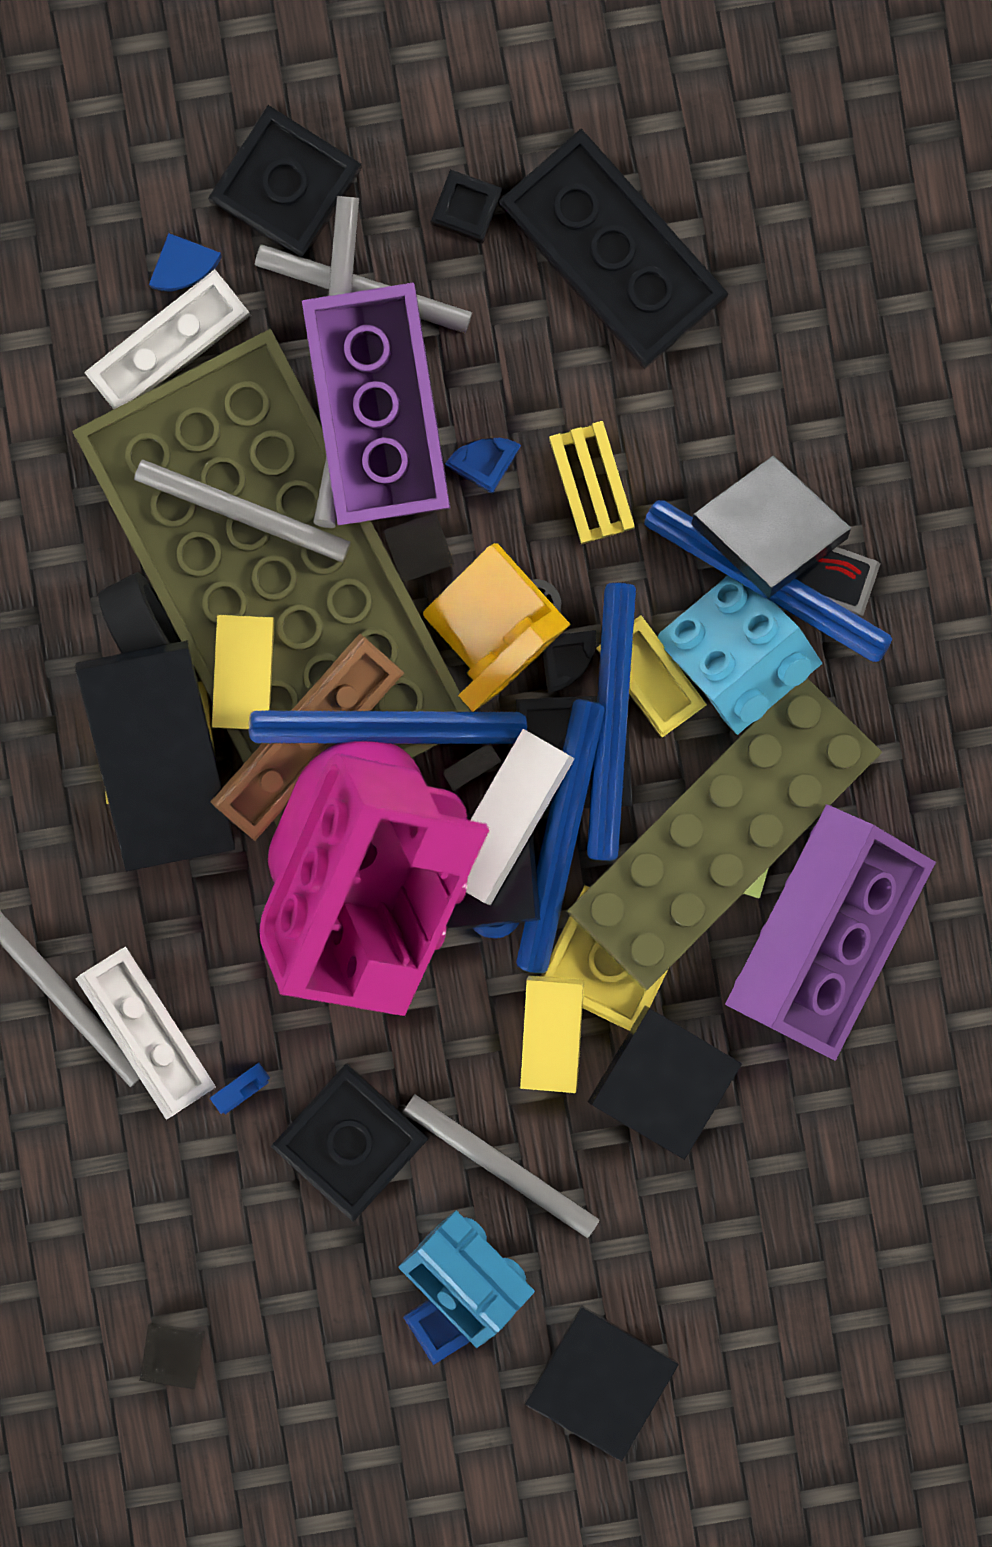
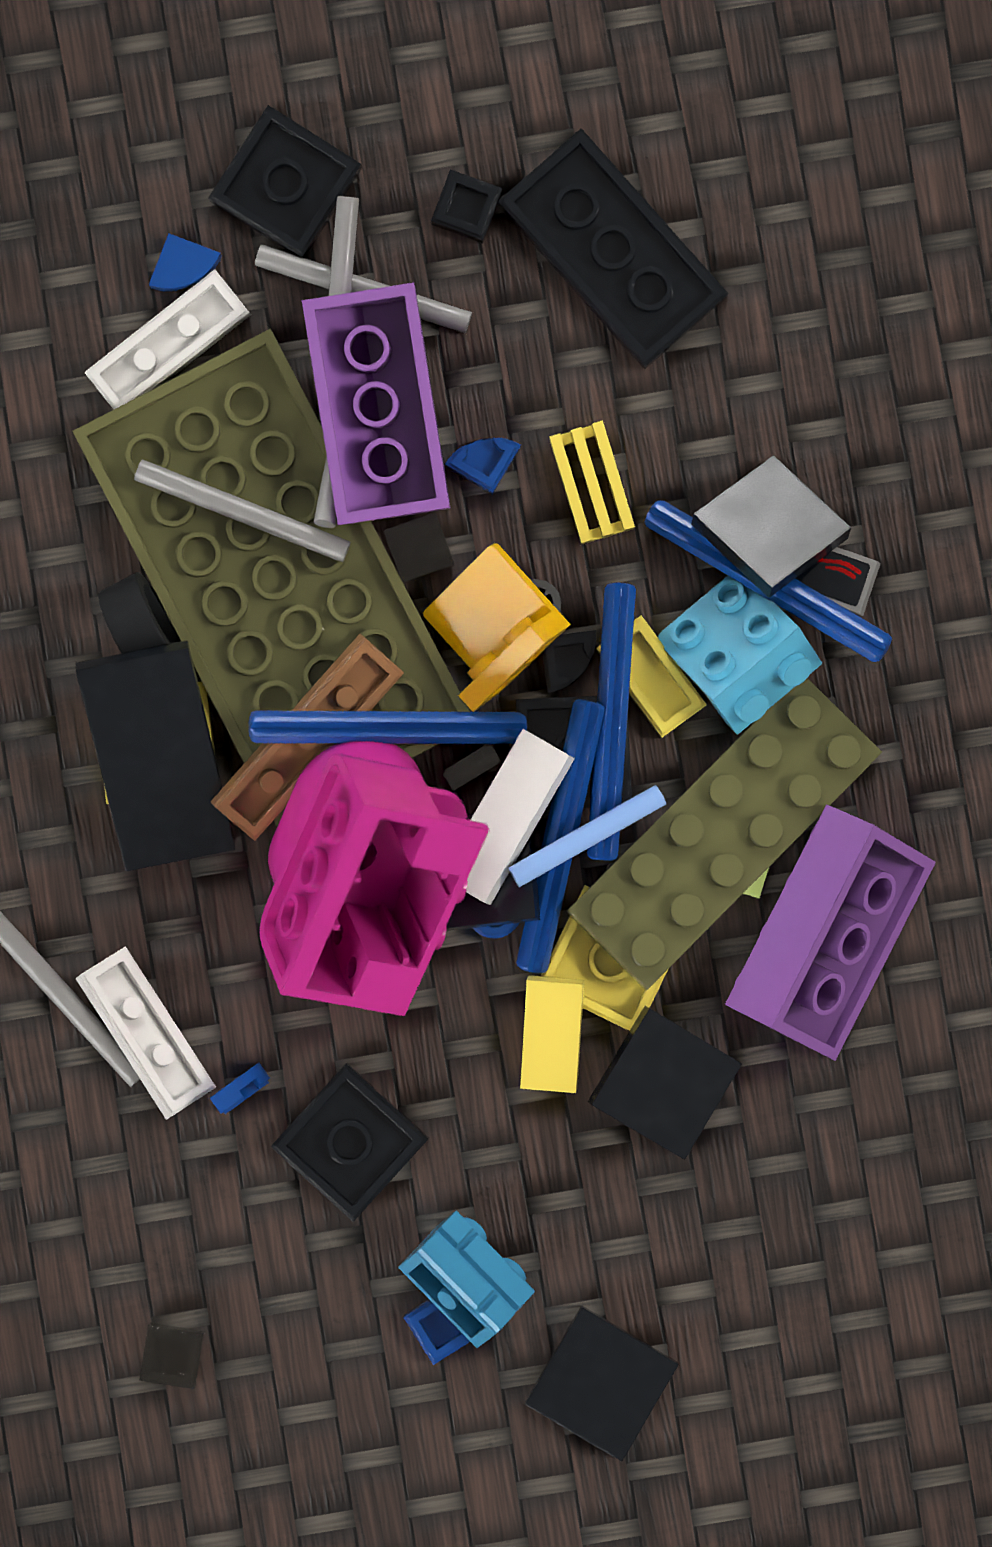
light yellow tile [212,615,274,730] -> none
light grey bar [402,1094,600,1238] -> none
none -> light blue bar [508,785,666,887]

